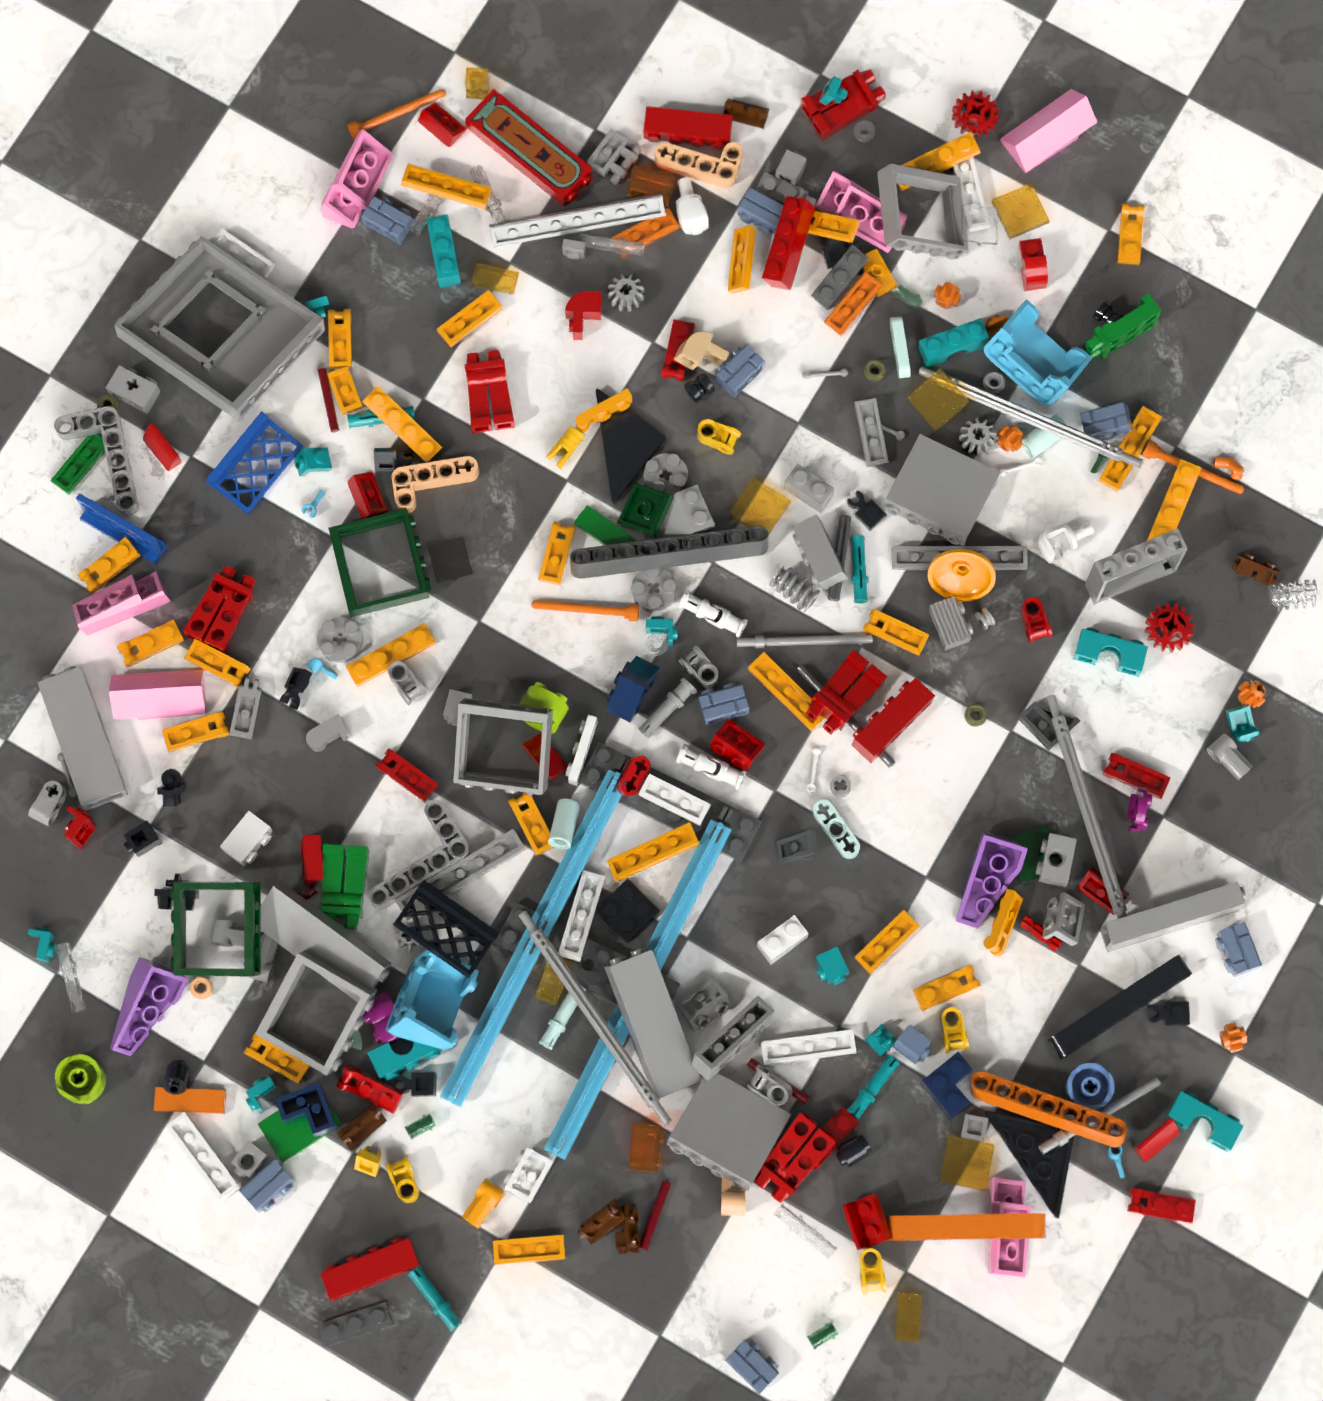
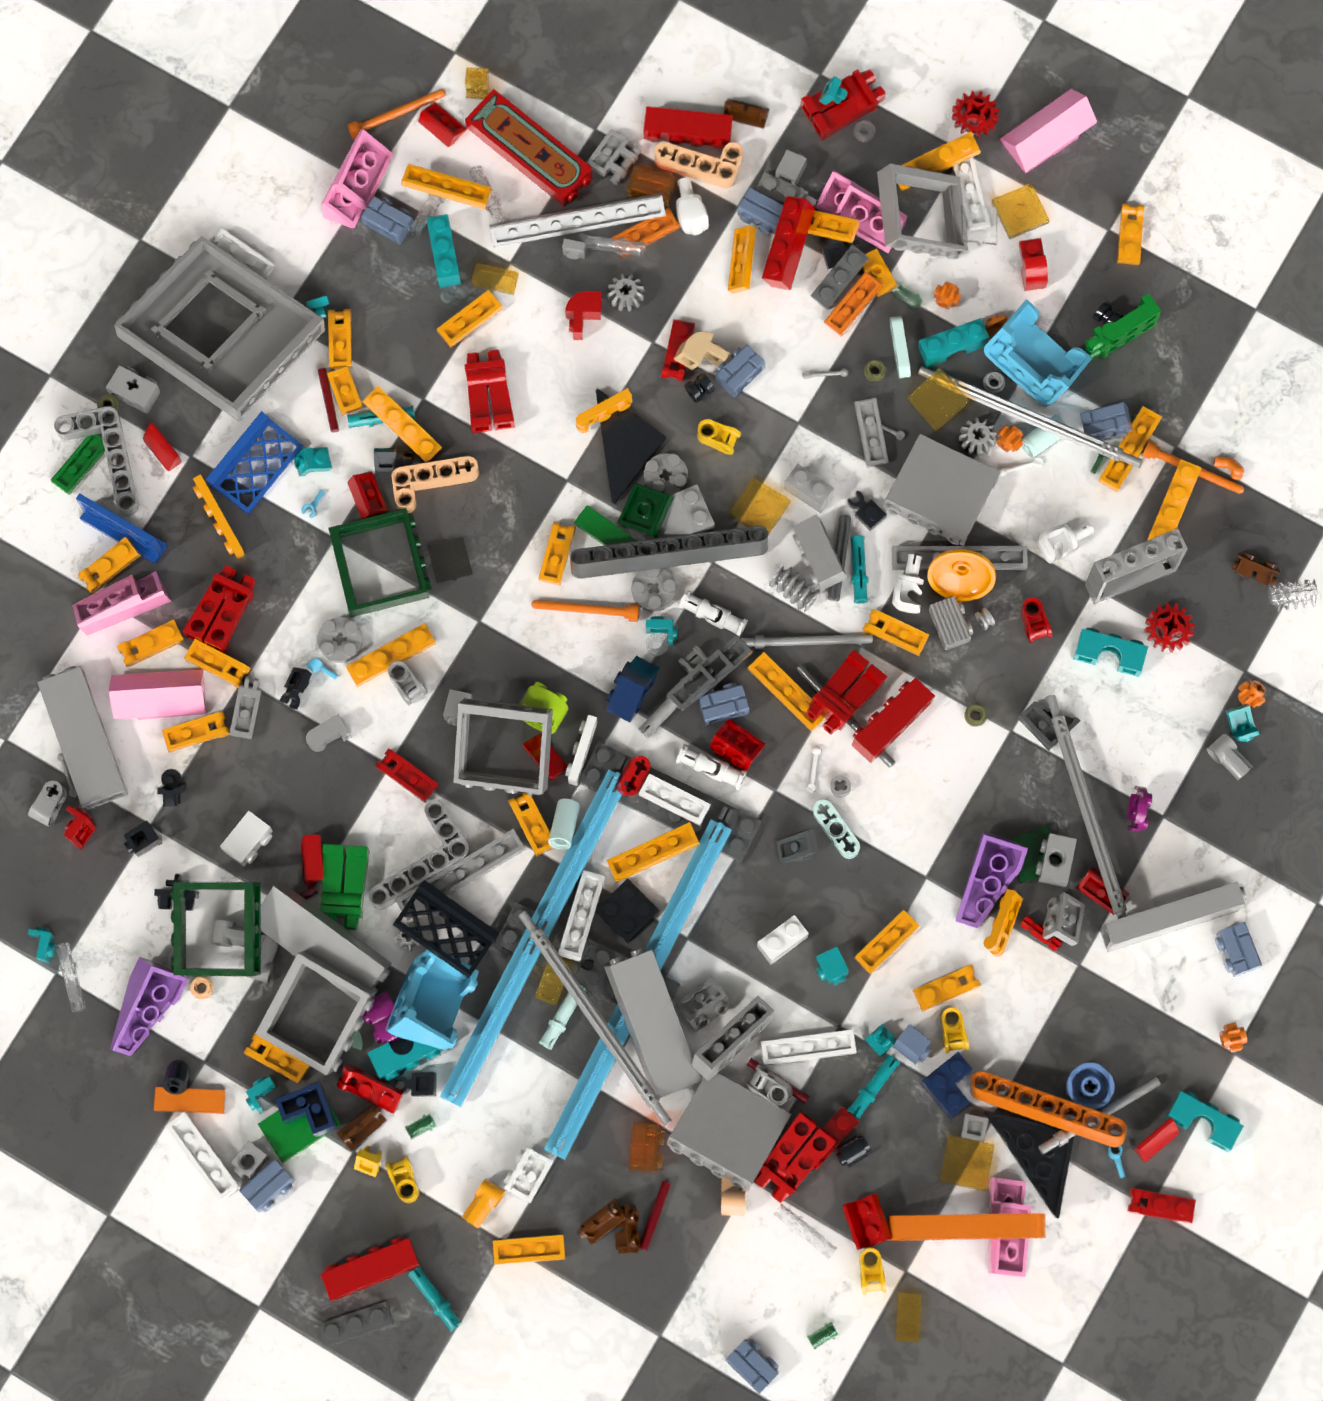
lime brick [55,1054,106,1104] -> none
yellow hinge [546,426,585,470] -> none
black beam [1047,955,1193,1060] -> none
red plate [1102,753,1171,800] -> none
black plate [1148,1001,1190,1026] -> none
none -> light orange plate [192,474,245,559]
none -> dark grey slope [667,635,753,711]
none -> white piece [892,554,924,614]

